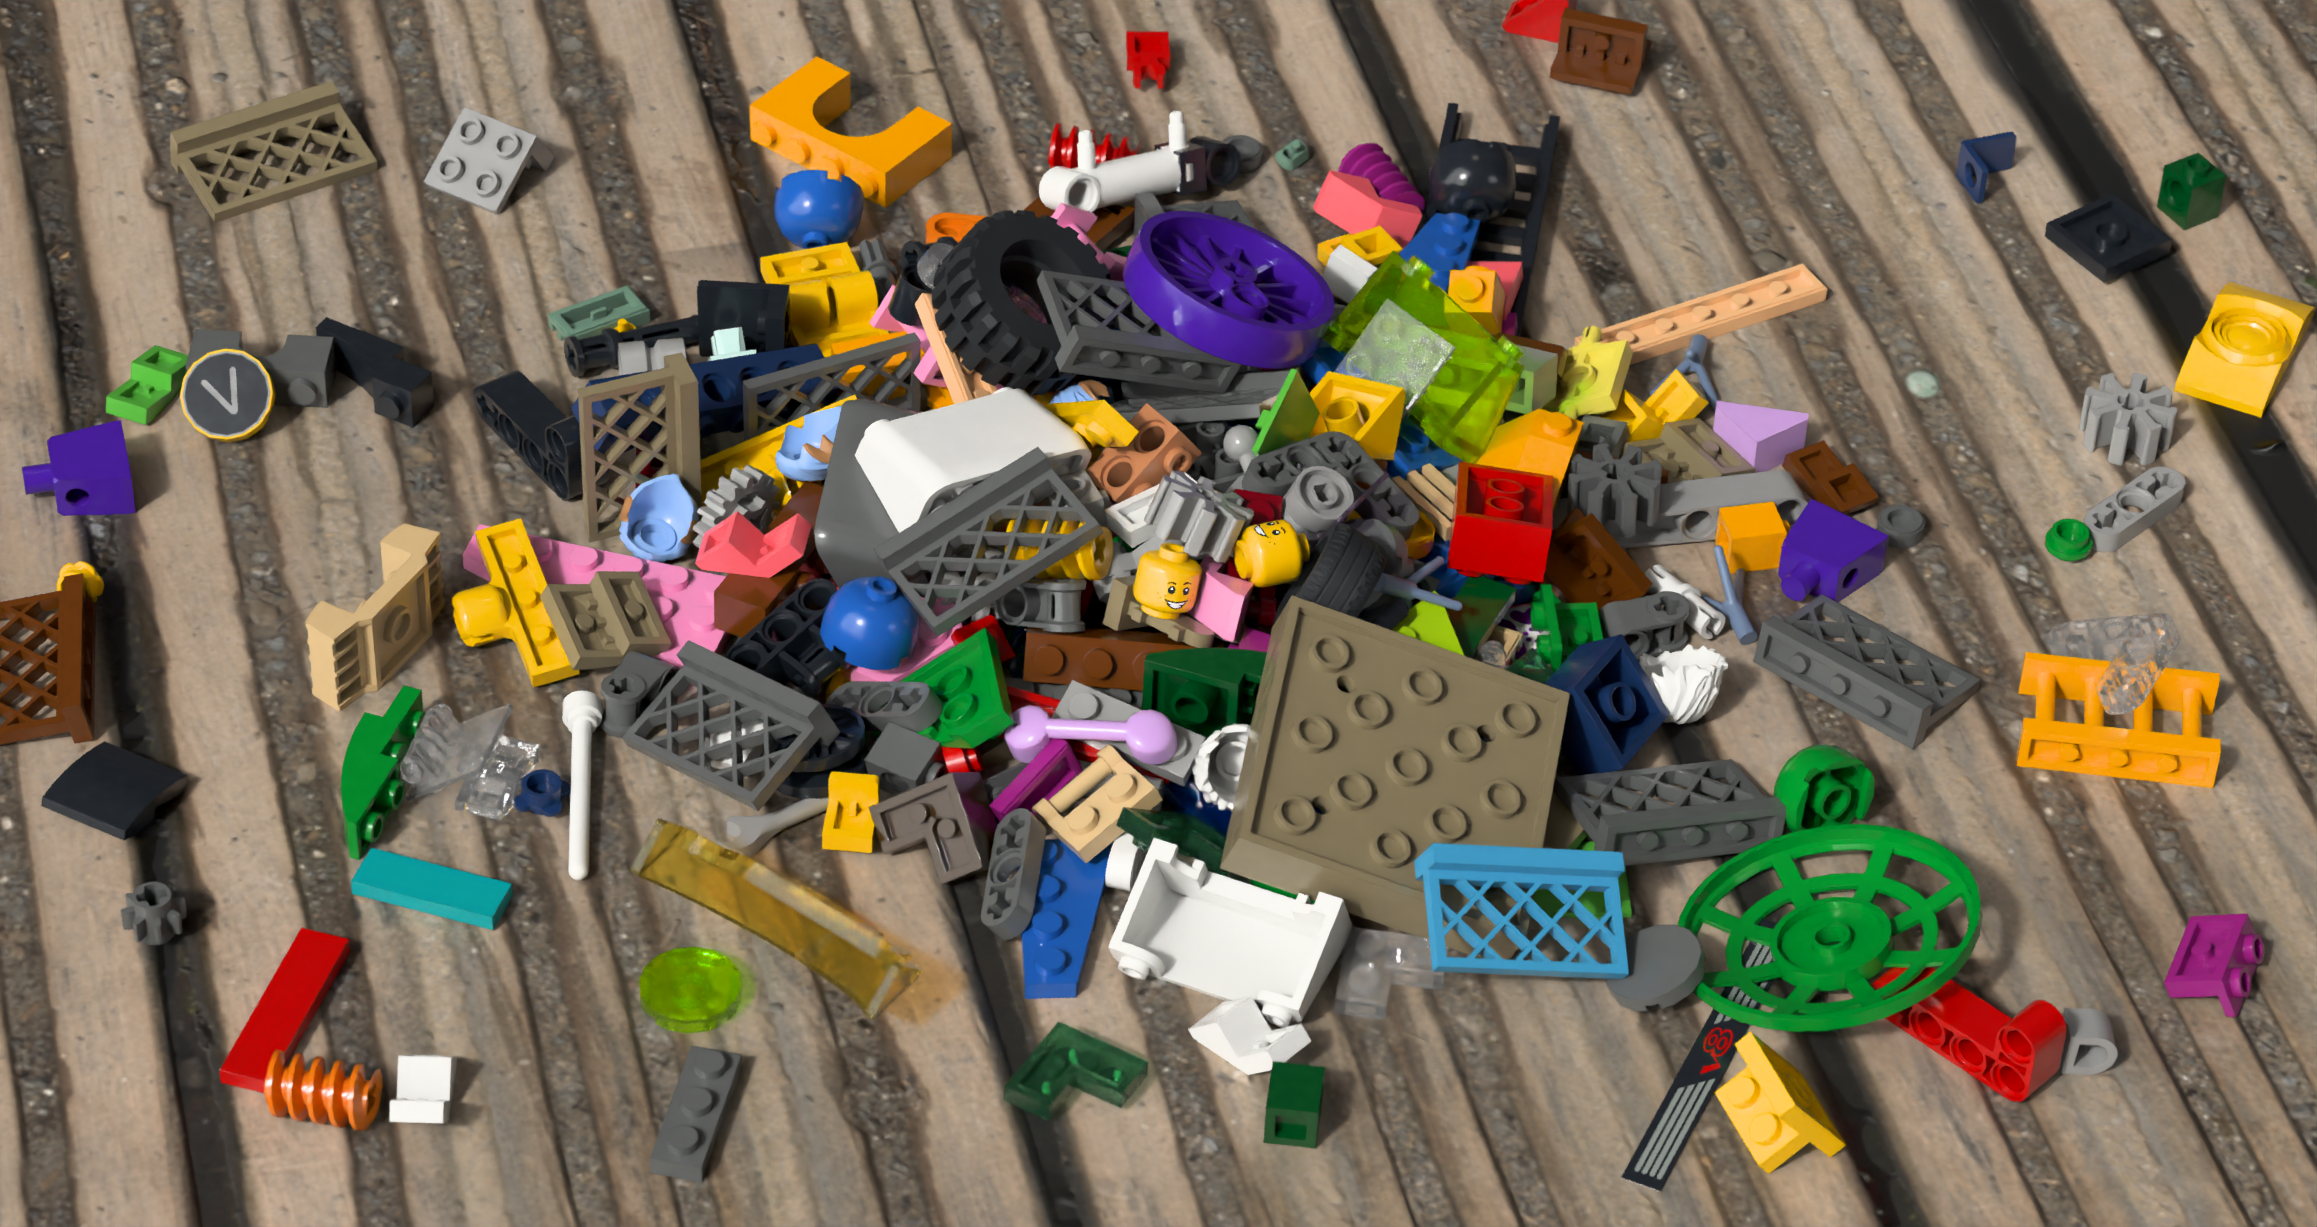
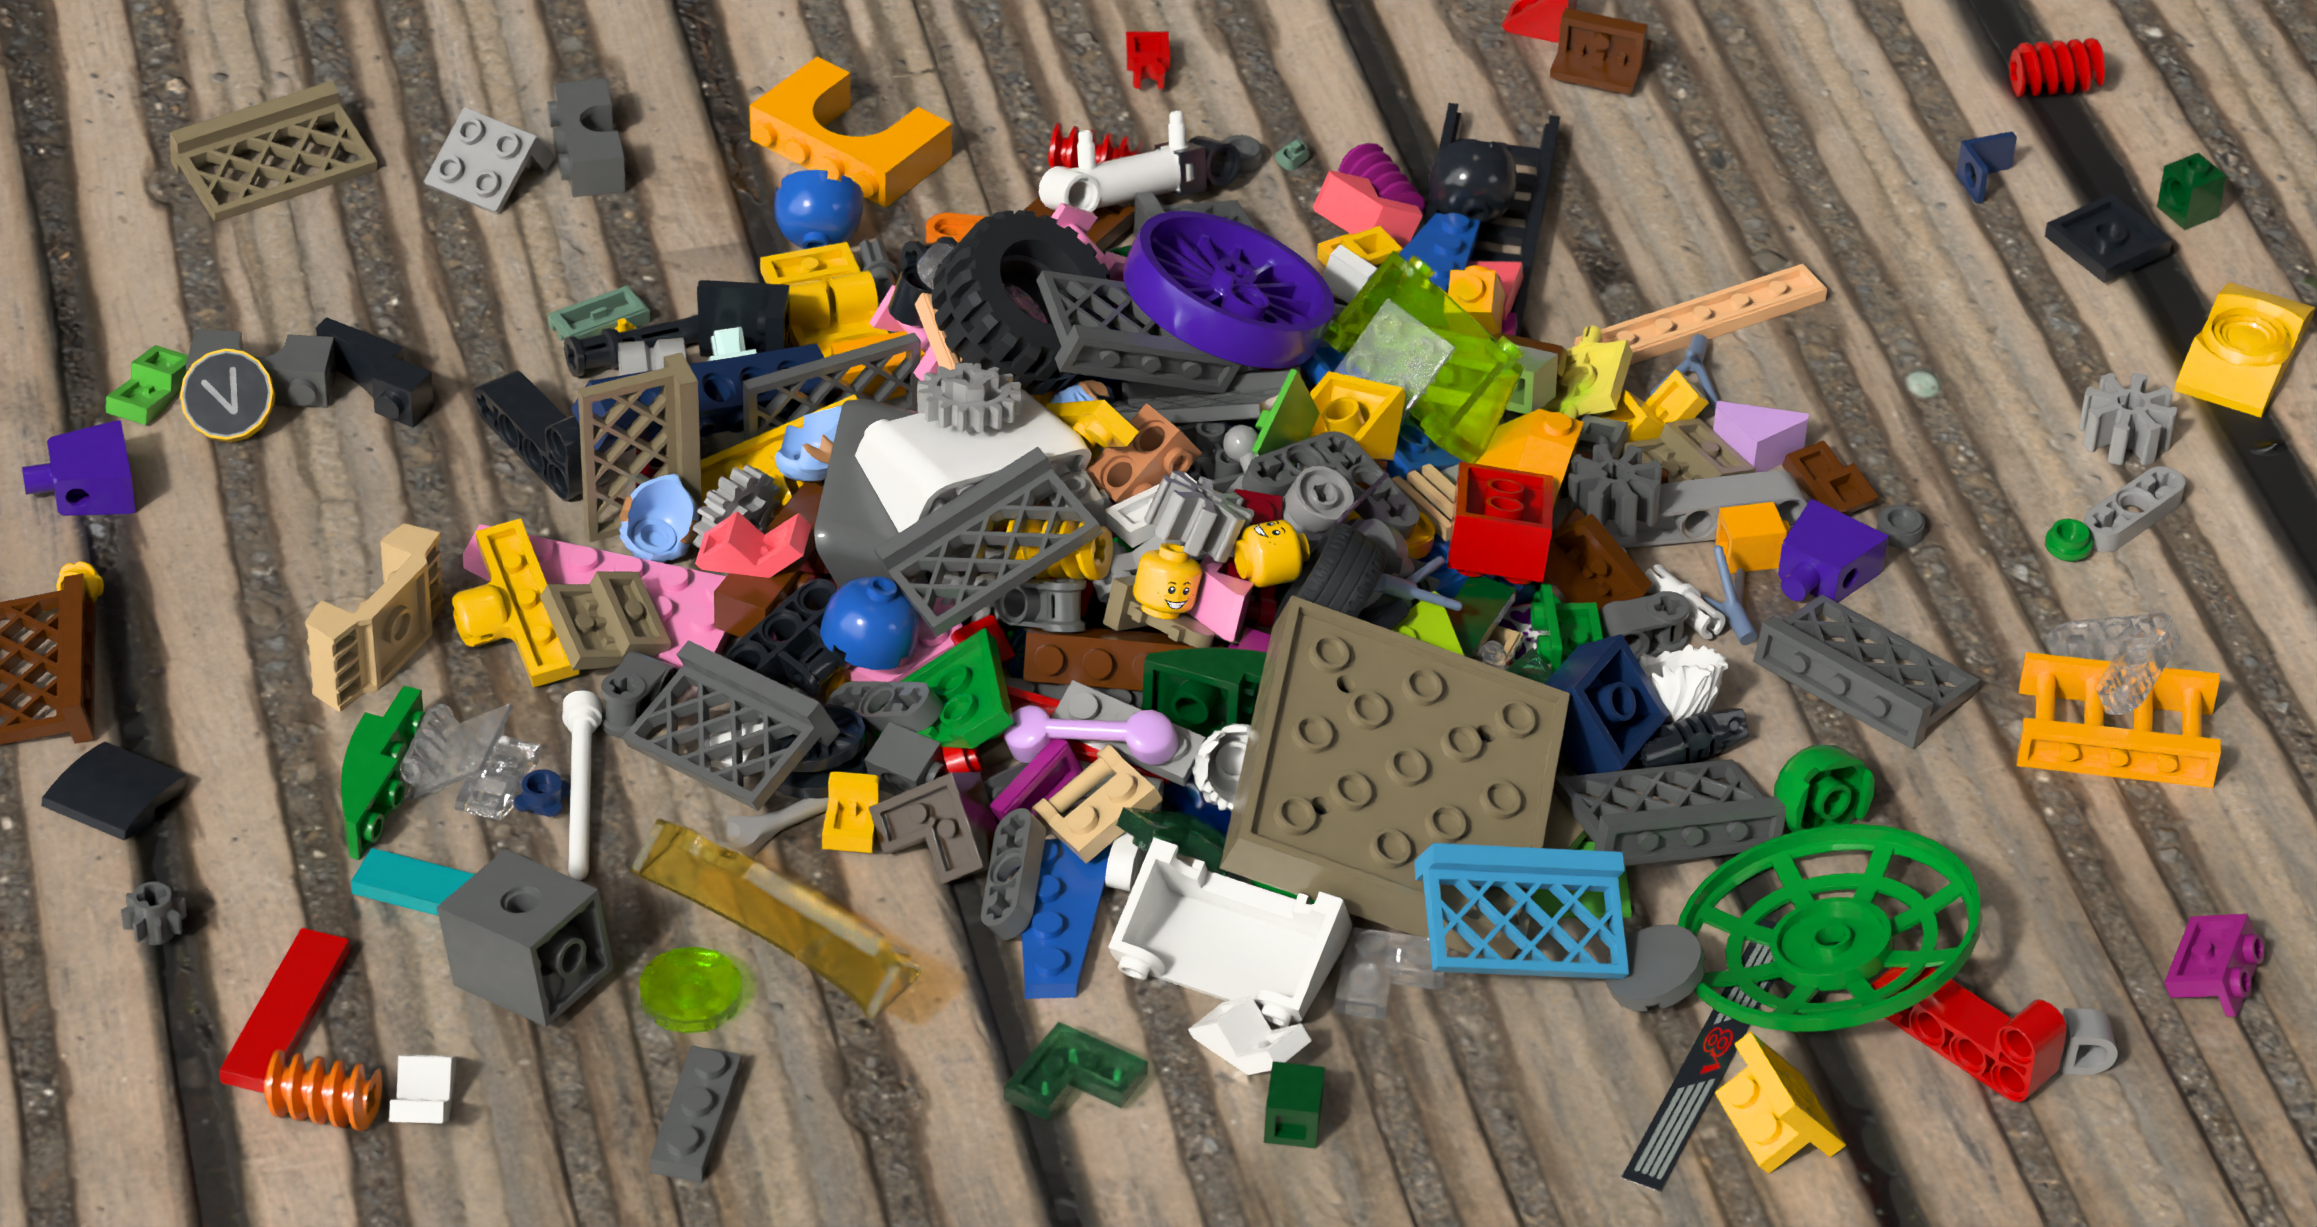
none -> dark grey brick [437,849,614,1027]
none -> dark grey arch [547,78,625,197]
none -> light grey gear [917,363,1022,433]
none -> black hinge [1629,708,1749,768]
none -> red piece [2010,38,2105,98]

